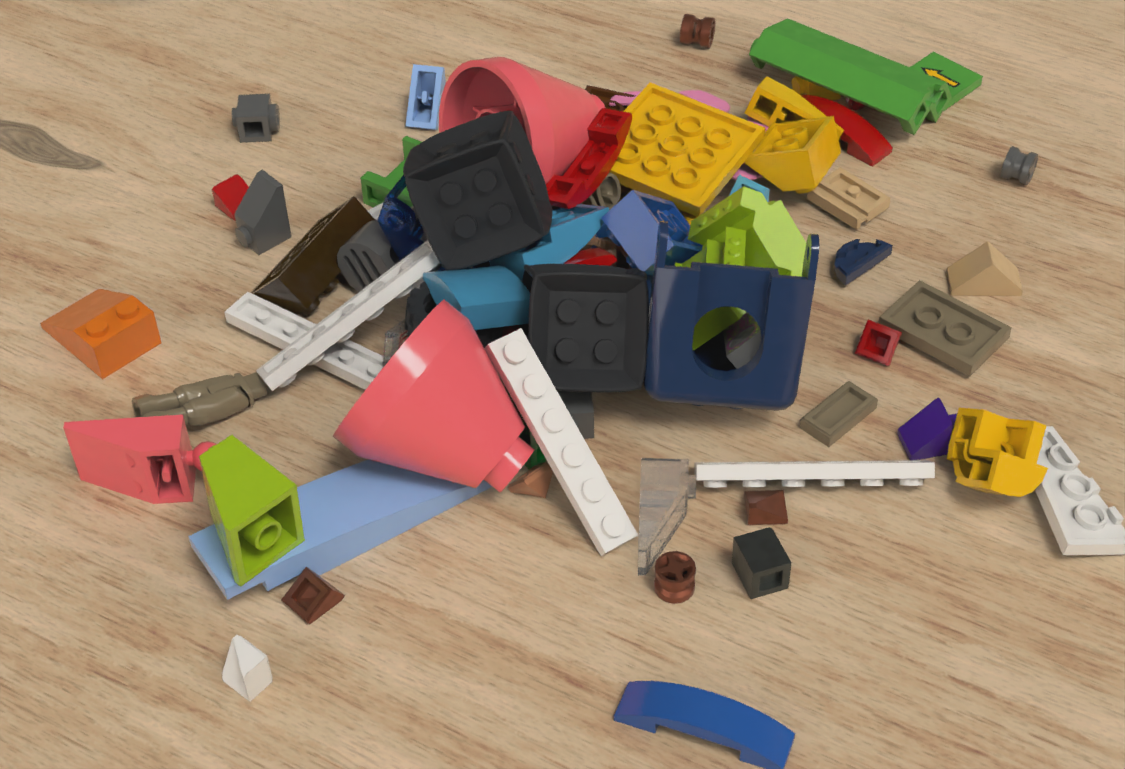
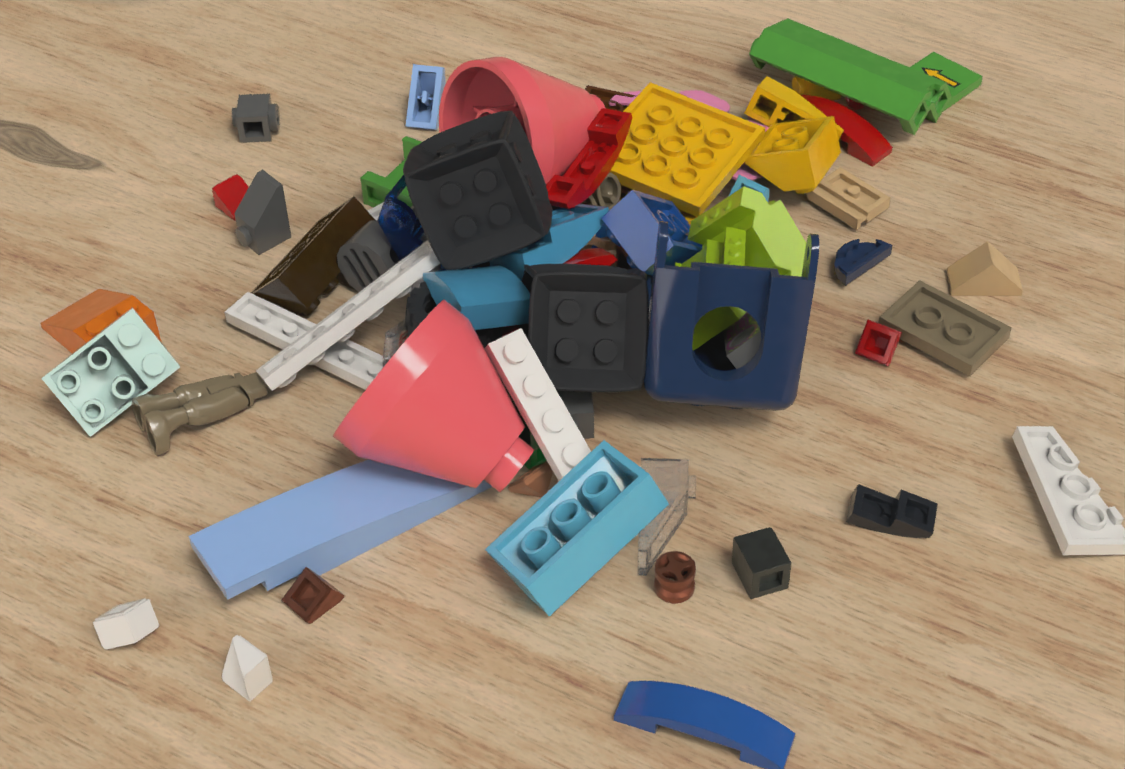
coral slope [63,414,216,504] -> none
lime slope [199,435,305,587] -> none
copper wheel [680,14,716,48] -> none
white plate [694,460,935,488] -> none
copper slope [744,490,788,525] -> none
dark tan tile [800,381,878,447] -> none
dark purple slope [897,398,957,460] -> none
yellow brick [947,408,1048,497] -> none
dark grey wheel [1001,146,1038,185] -> none
none -> light aqua slope [41,307,180,437]
none -> white slope [93,598,159,650]
none -> medium azure slope [485,440,669,617]
none -> black slope [846,484,938,538]

